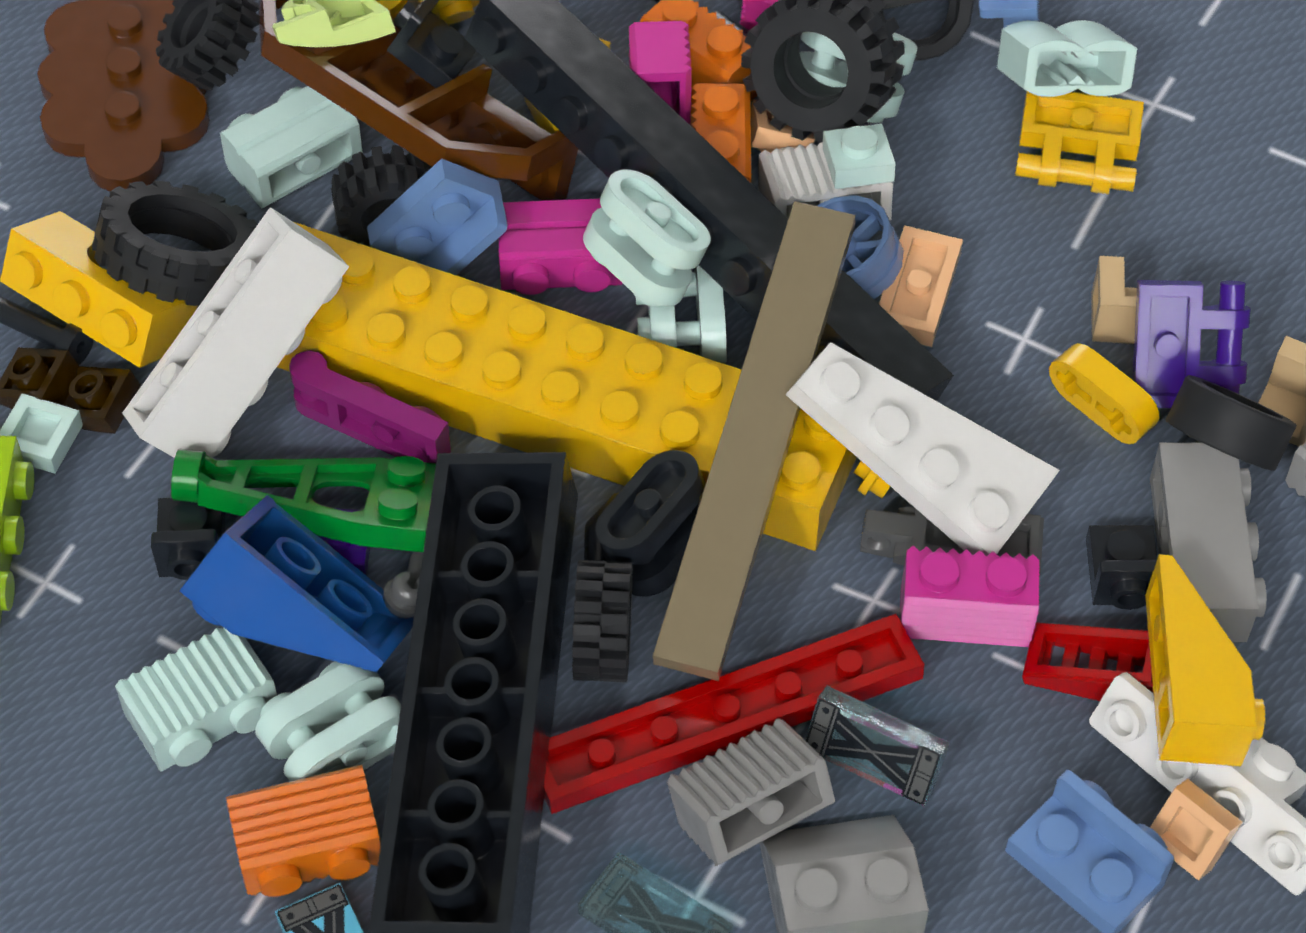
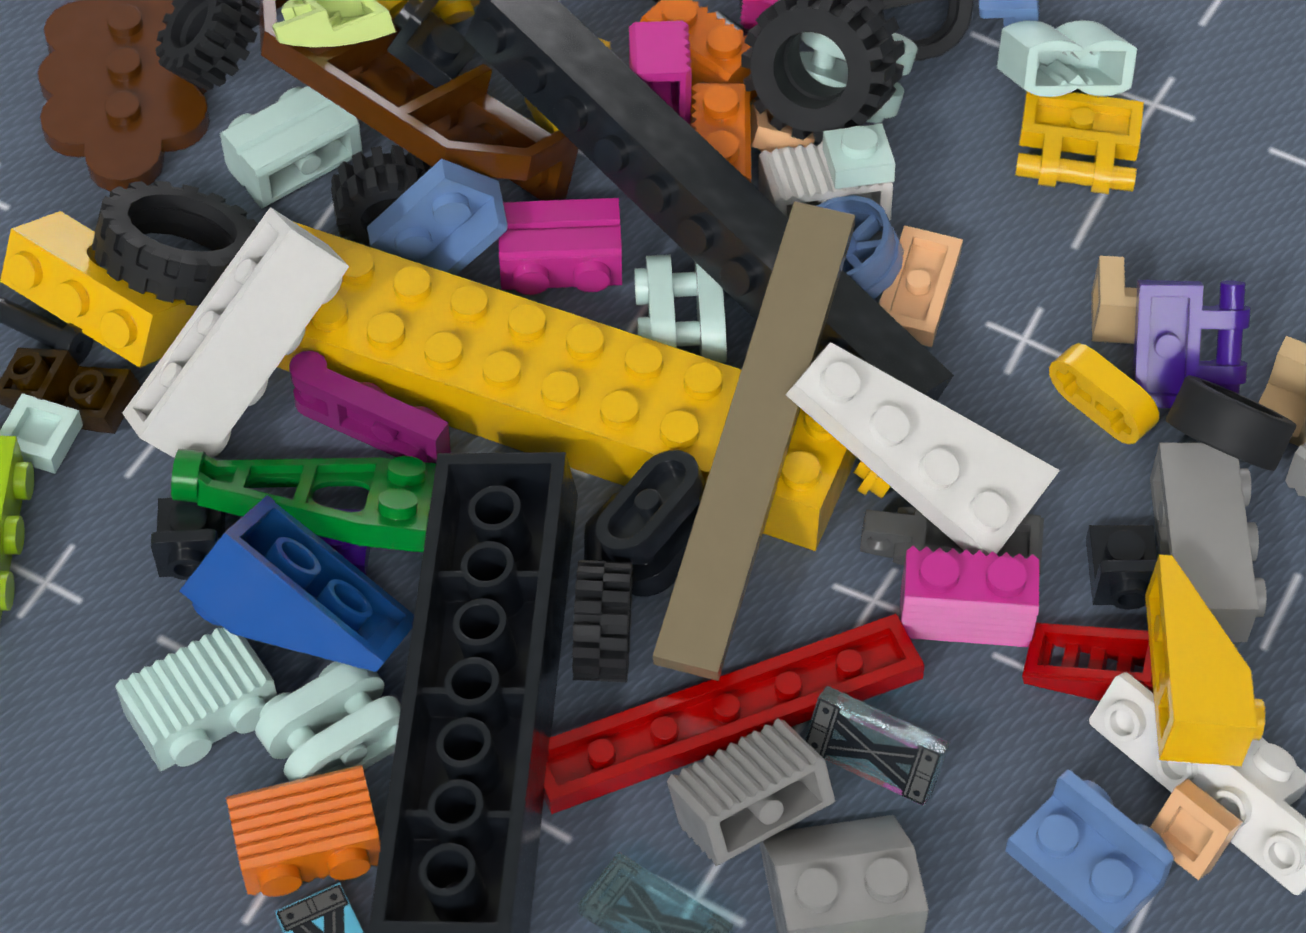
dark grey arm [383,552,423,619] -> none
light aqua brick [583,170,711,307] -> none

